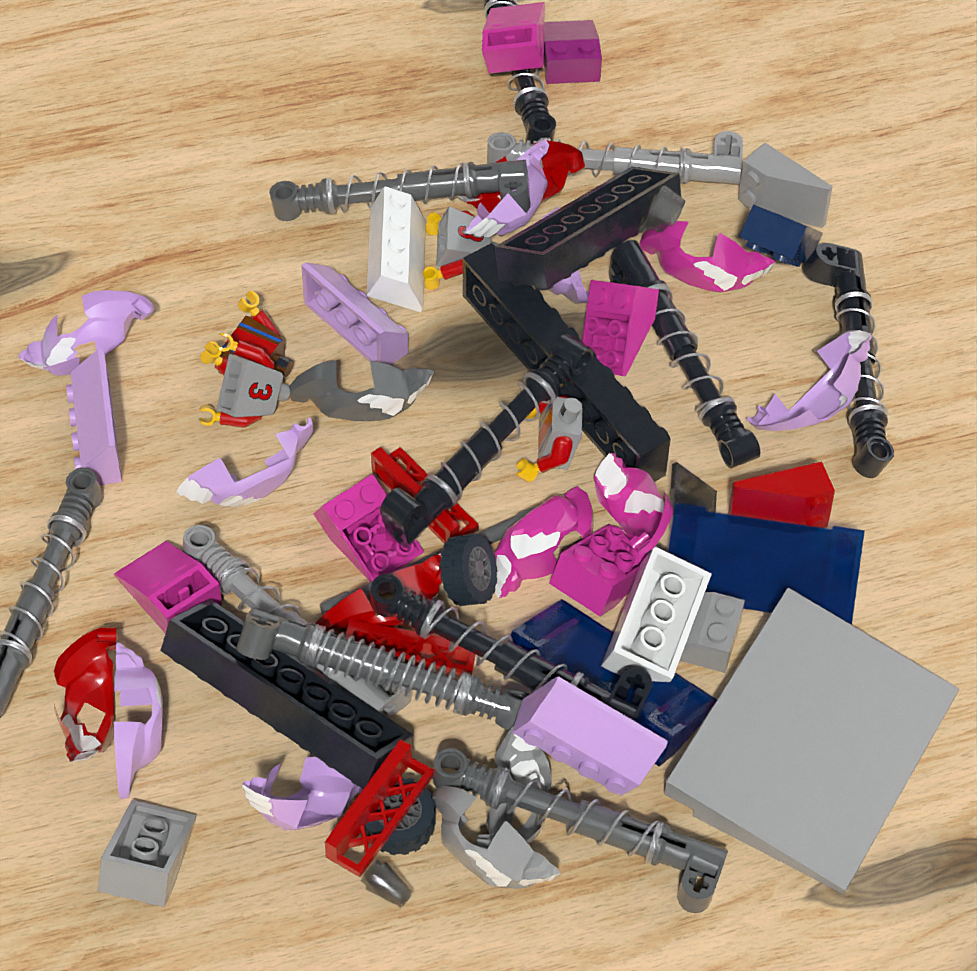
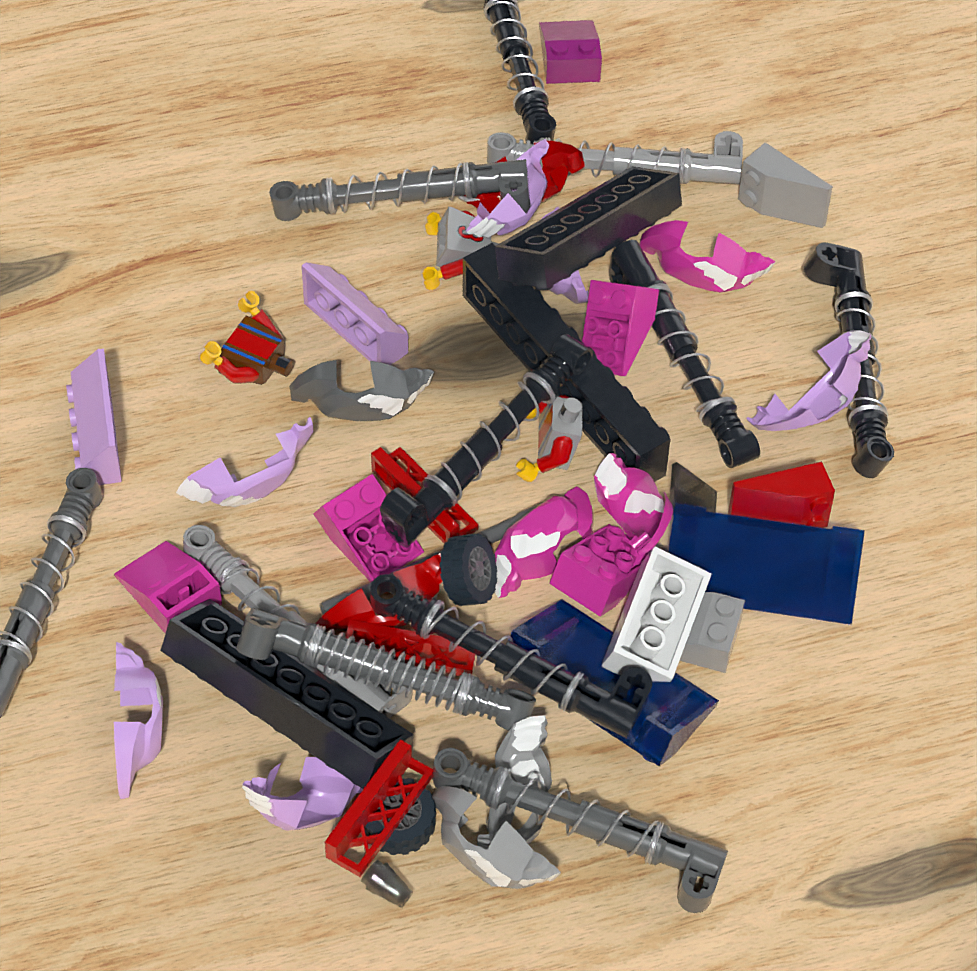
lavender animal [18,290,154,376] -> none
red animal [53,627,117,762] -> none
light grey slope [98,800,197,907] -> none
light grey torso [199,333,290,428] -> none
white slope [367,186,425,312] -> none
dark pink slope [482,2,545,73] -> none
lavender slope [512,676,668,796] -> none
clear smoke slope [637,184,686,233] -> none
light grey slope [664,588,959,894] -> none
dark blue piece [739,204,823,267] -> none

